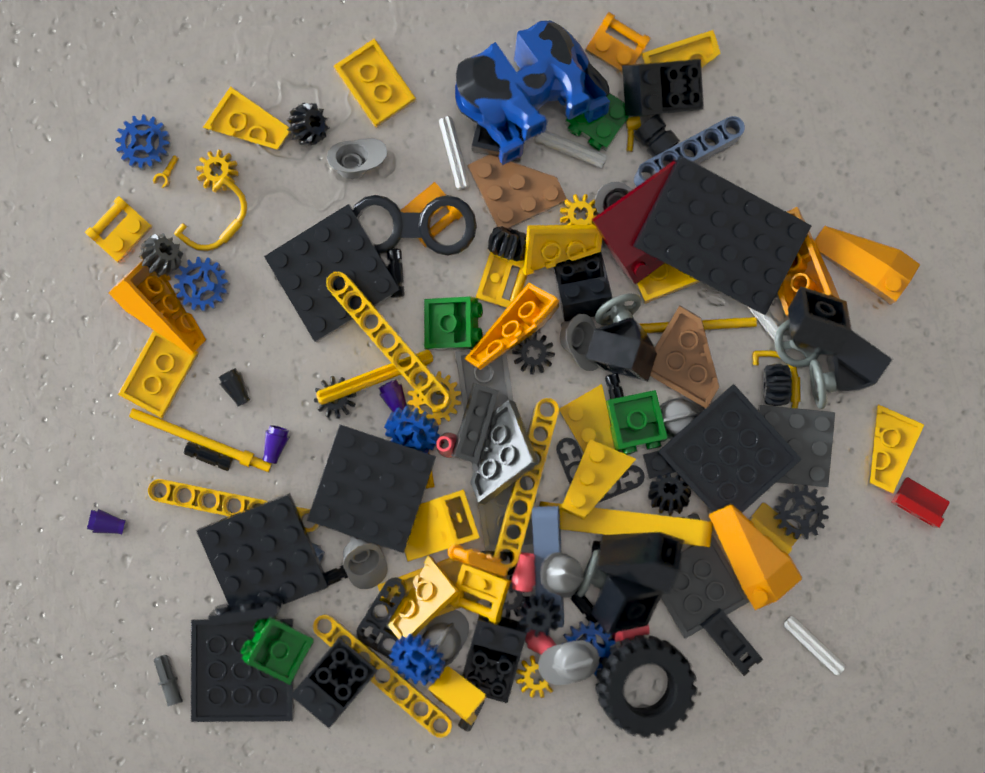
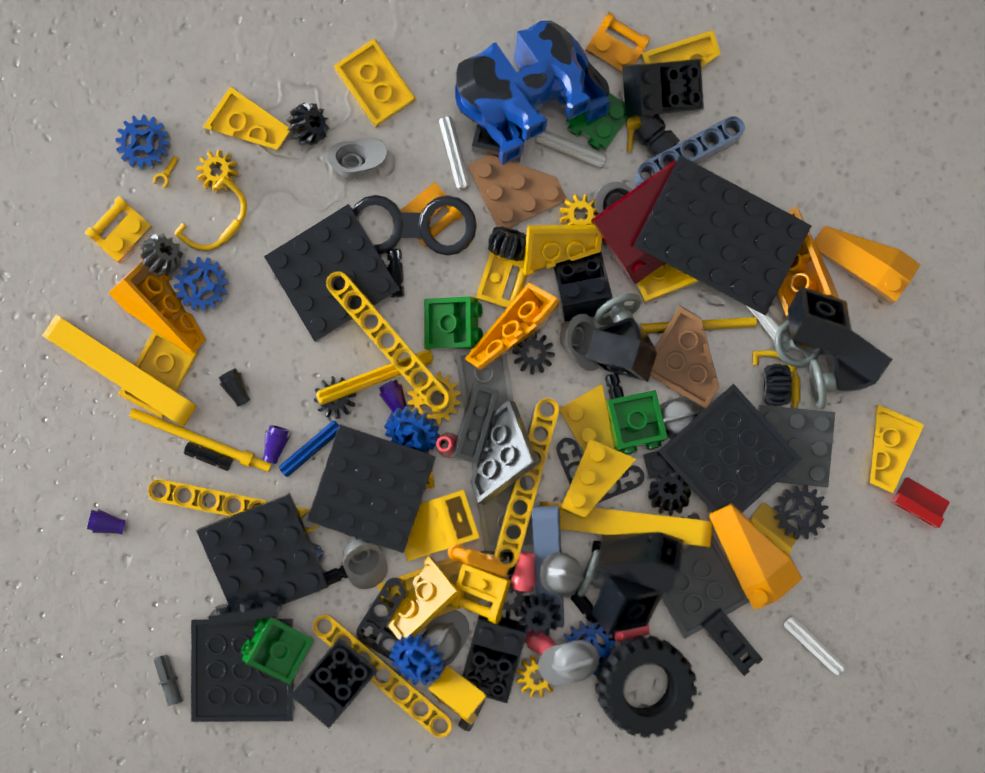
none -> yellow beam [43,314,197,427]
none -> blue axle [279,421,339,477]

